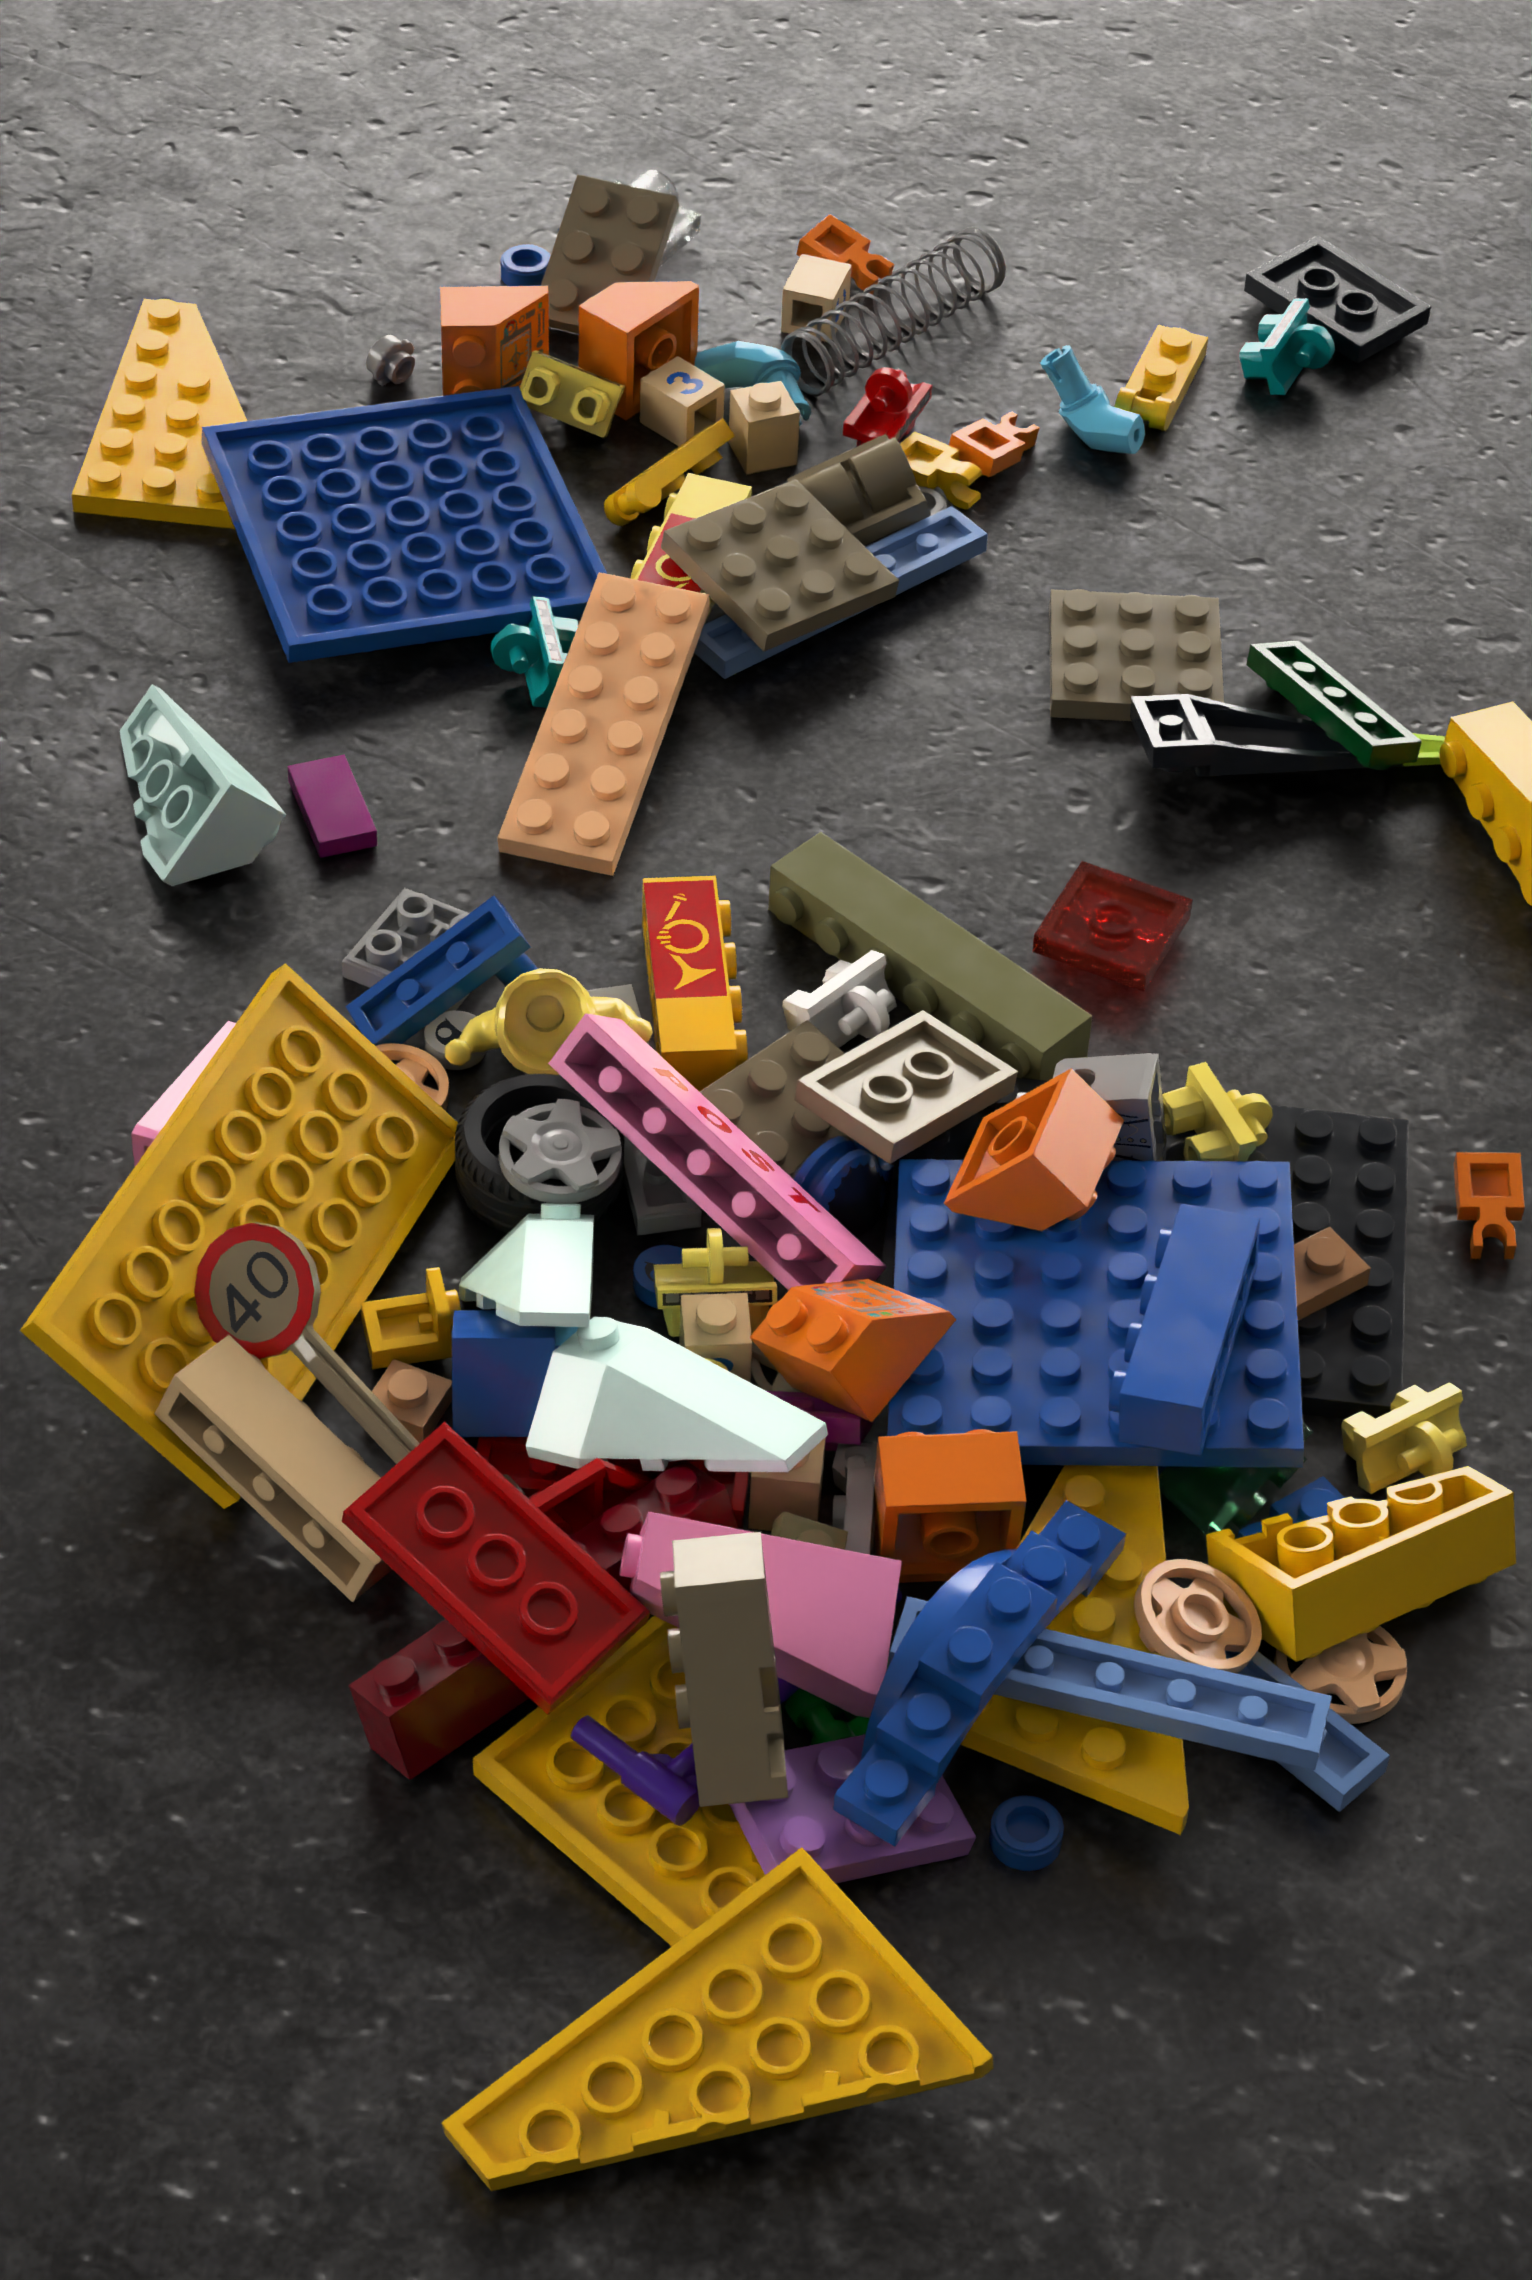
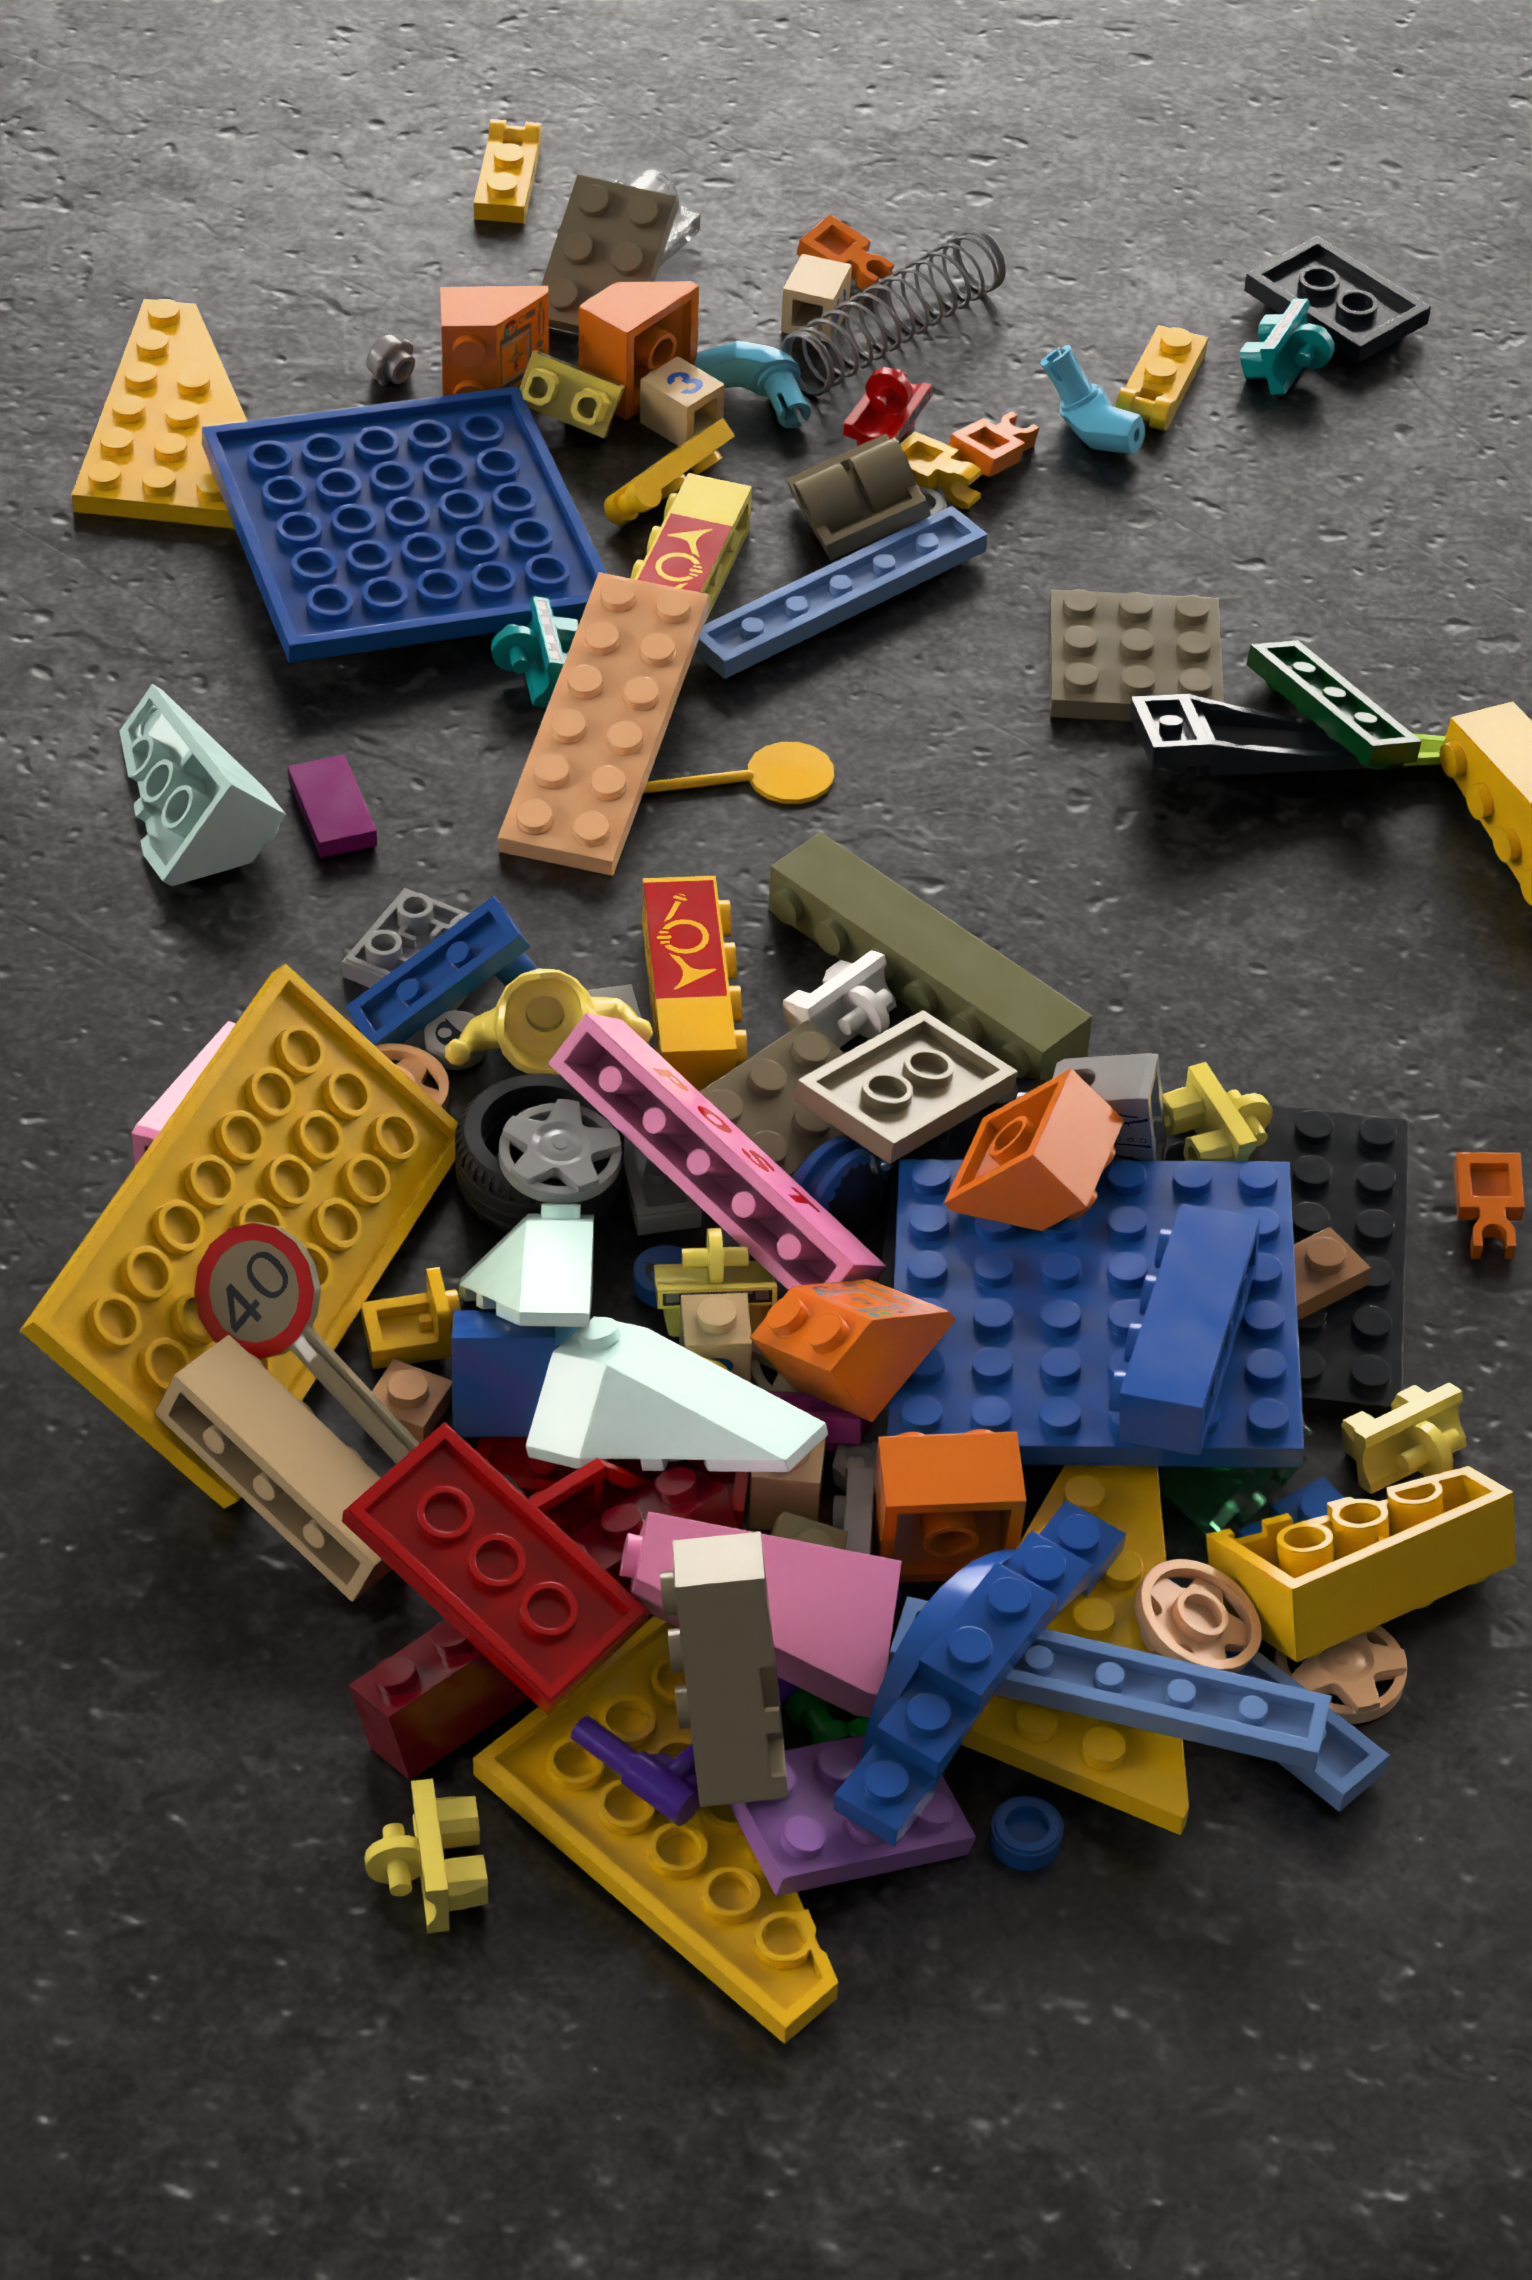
yellow wing [441,1847,993,2191] -> none
blue tile [501,245,551,286] -> none
dark tan plate [661,479,899,652] -> none
tan brick [728,381,800,475] -> none
clear red plate [1032,861,1193,992] -> none
none -> light yellow hips [364,1778,488,1934]
none -> yellow plate [474,119,542,224]
none -> yellow piece [643,742,834,804]

